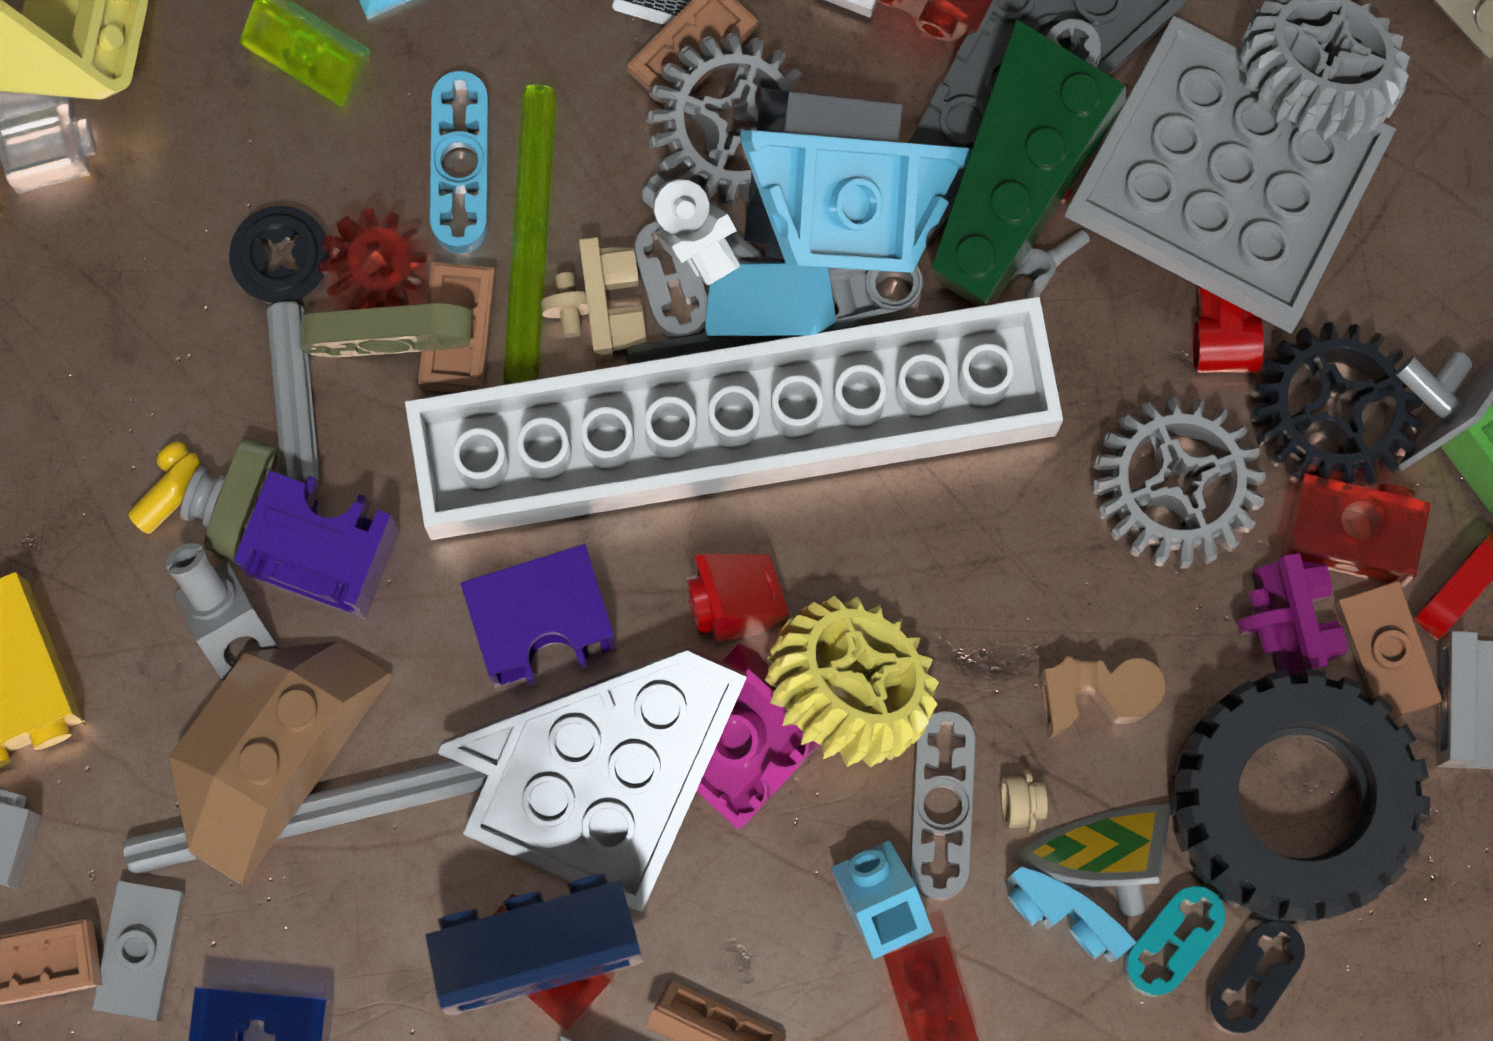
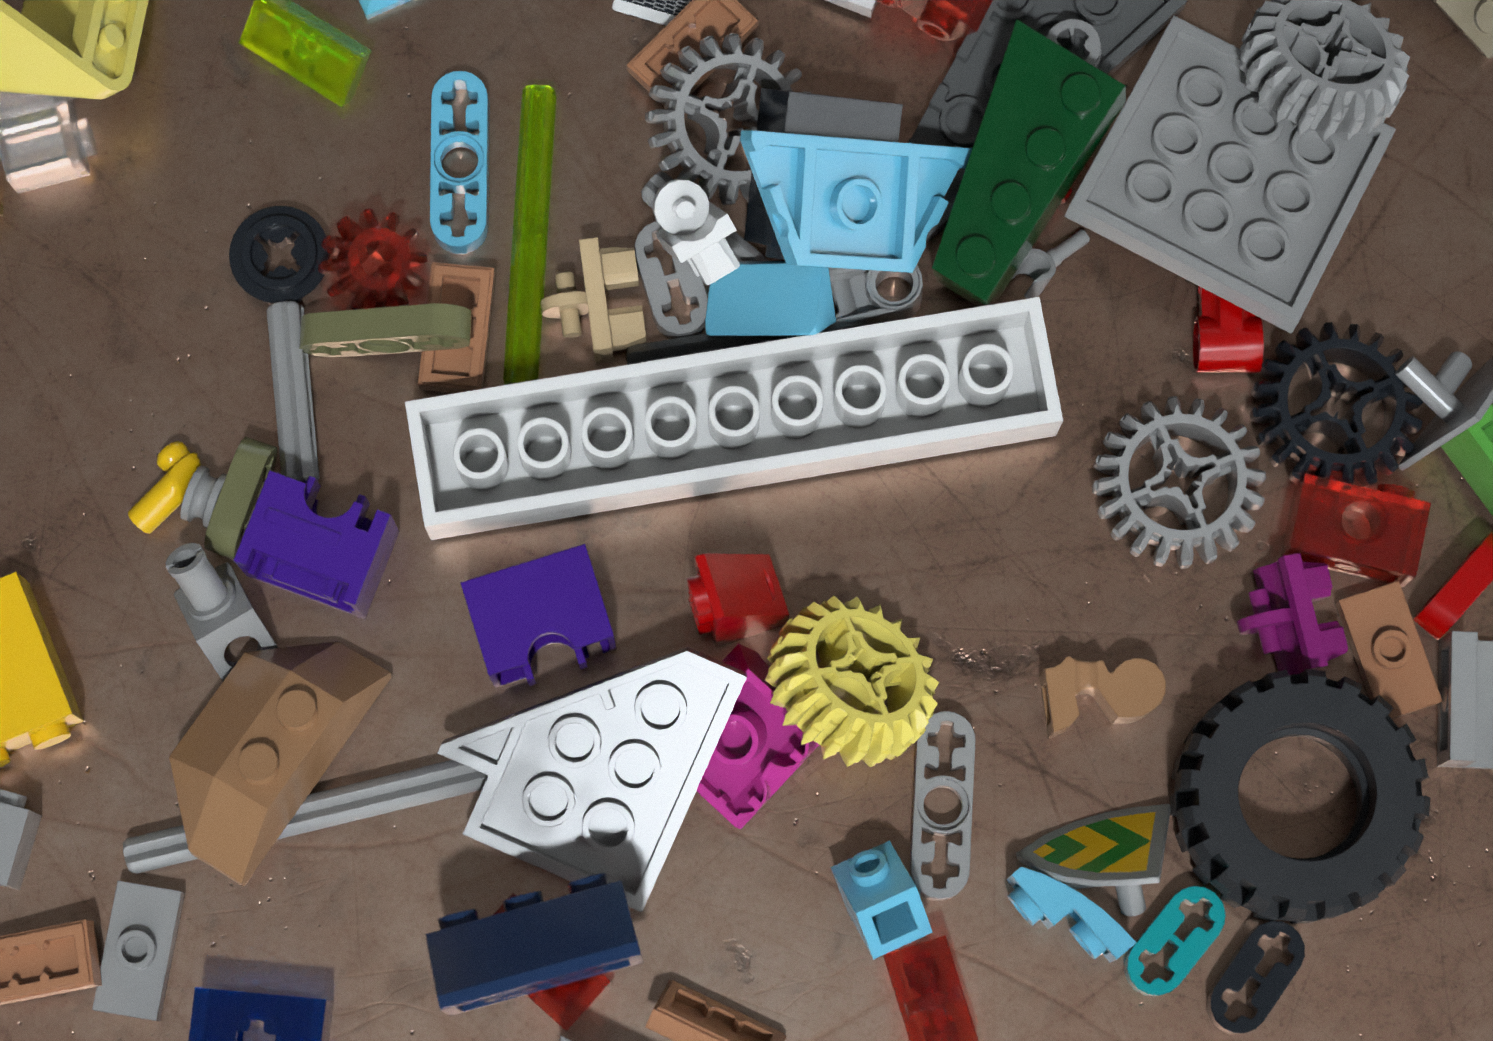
tan plate [1000,769,1048,833] -> none

